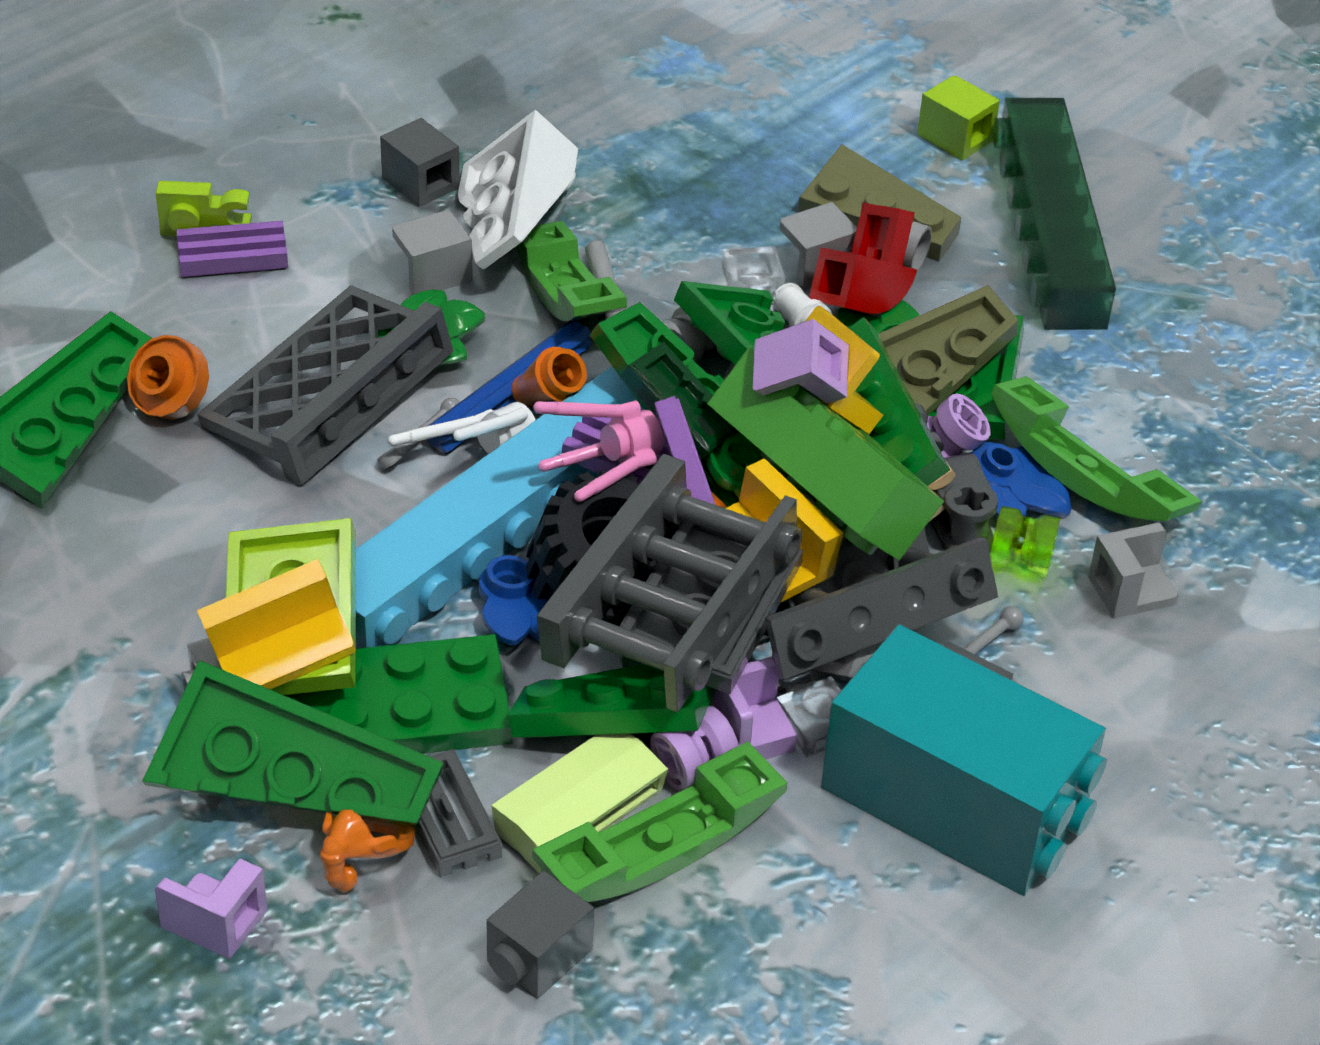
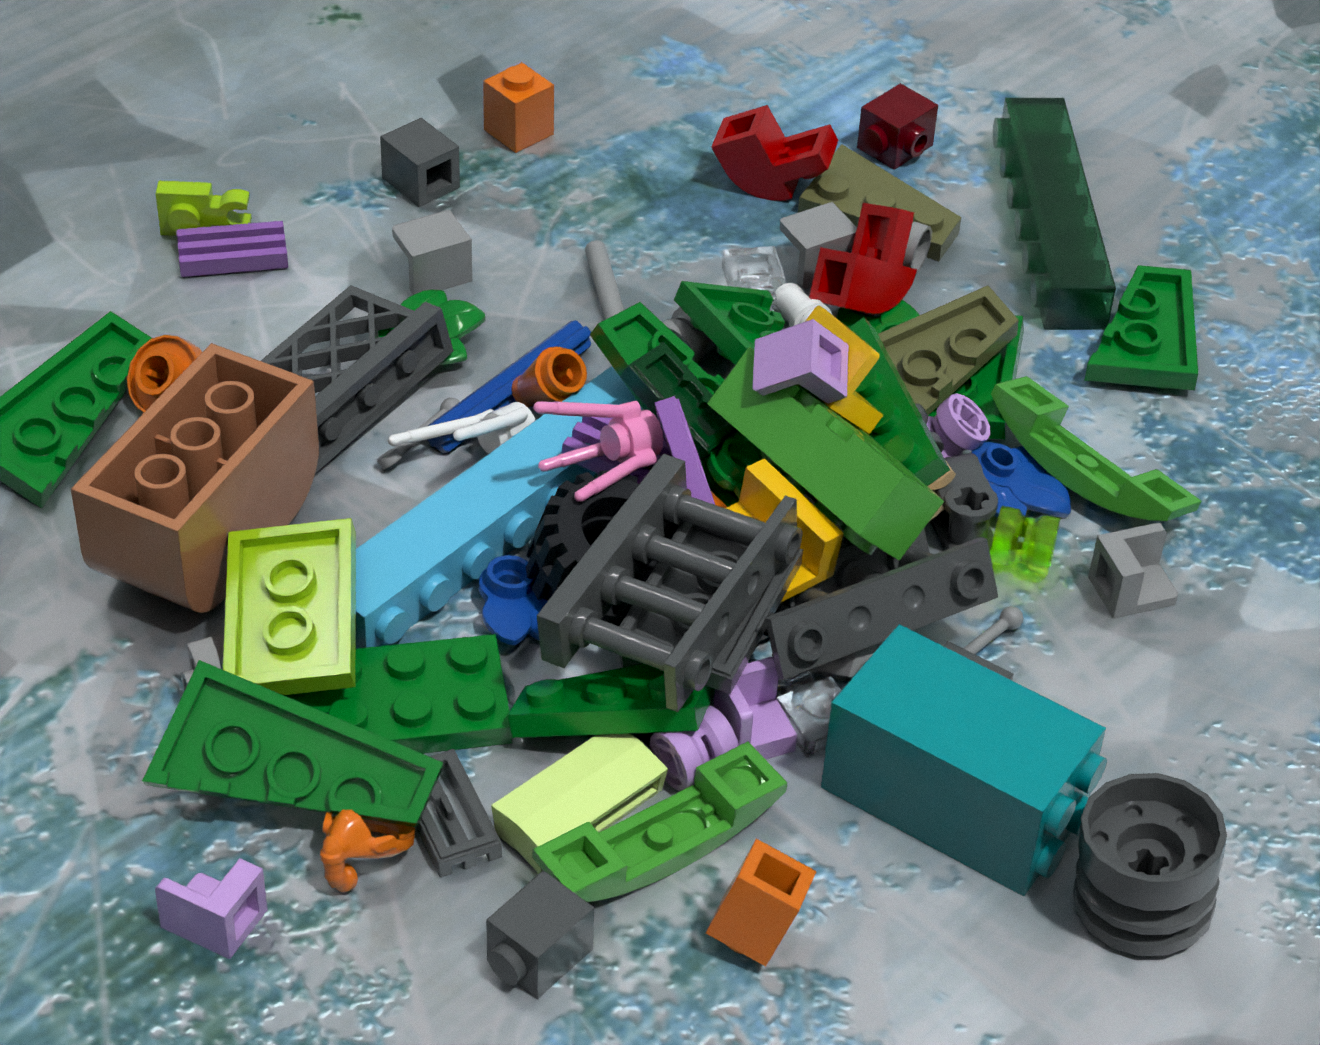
yellow panel [197,559,356,690] -> none
white wedge [458,110,578,270] -> none
bright green slope [516,221,627,321] -> none
lime panel [918,76,1000,161] -> none
none -> nougat brick [71,343,319,613]
none -> orange brick [483,62,554,153]
none -> orange brick [706,838,816,967]
none -> red brick [711,105,839,201]
none -> dark red brick [857,83,938,170]
none -> dark grey wheel [1073,773,1227,956]
none -> green wing [1084,265,1198,391]

